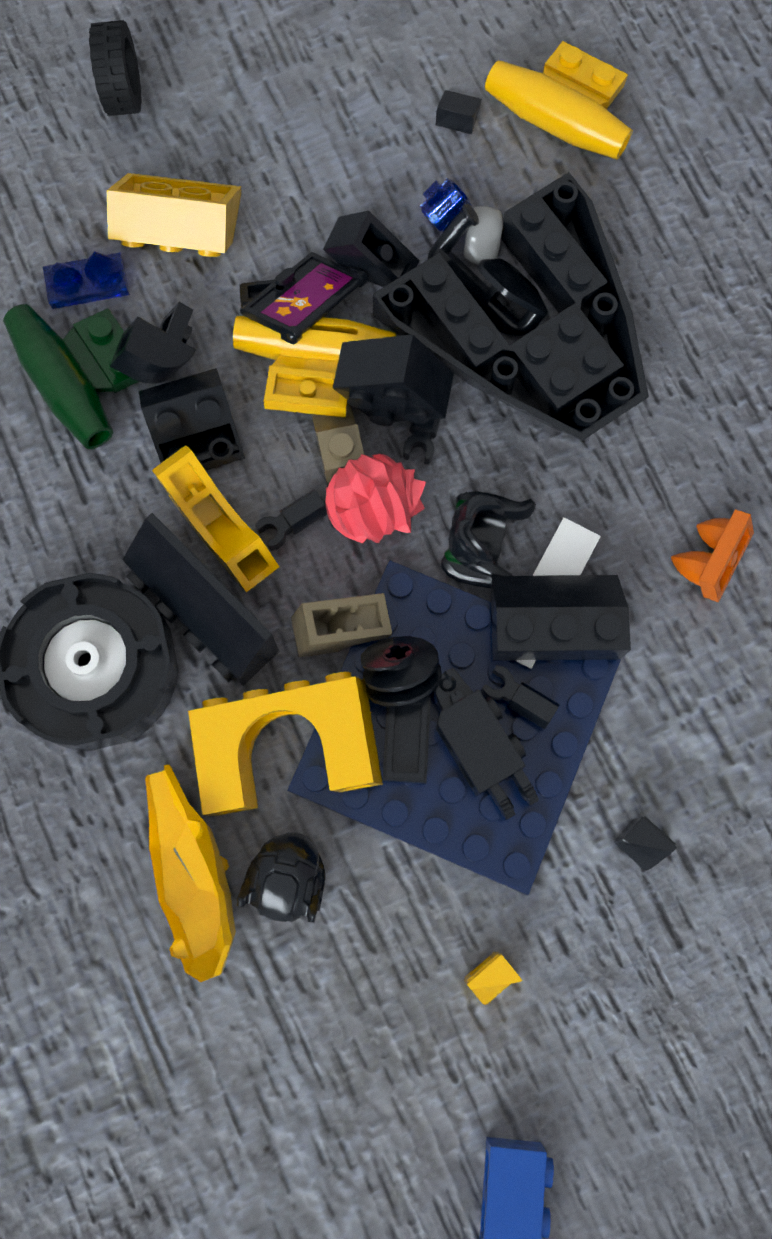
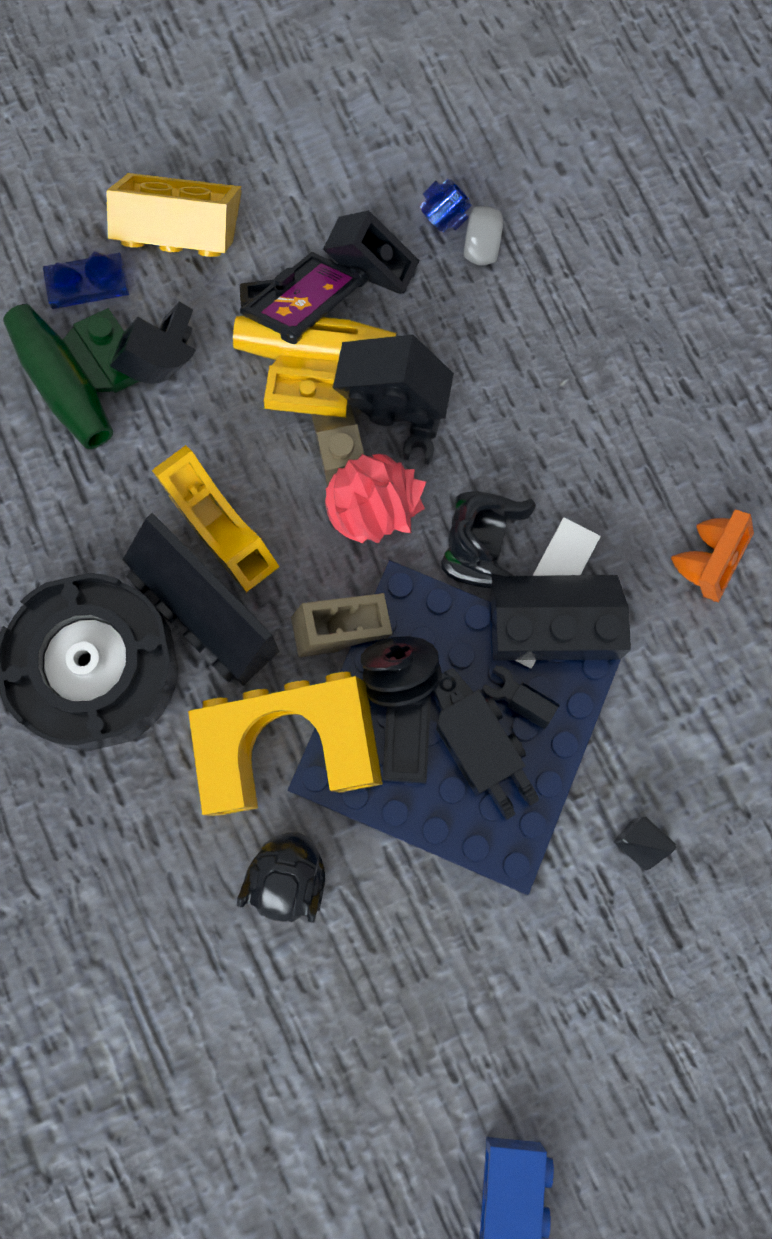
black tyre [89,20,142,116] -> none
black slope [139,368,245,470] -> none
yellow piece [145,764,236,982] -> none
black bar [255,489,327,551] -> none
black piece [373,172,649,441] -> none
black piece [428,204,548,337] -> none
black slope [435,90,482,134] -> none
yellow slope [464,951,523,1005] -> none
yellow plate [485,41,633,160] -> none

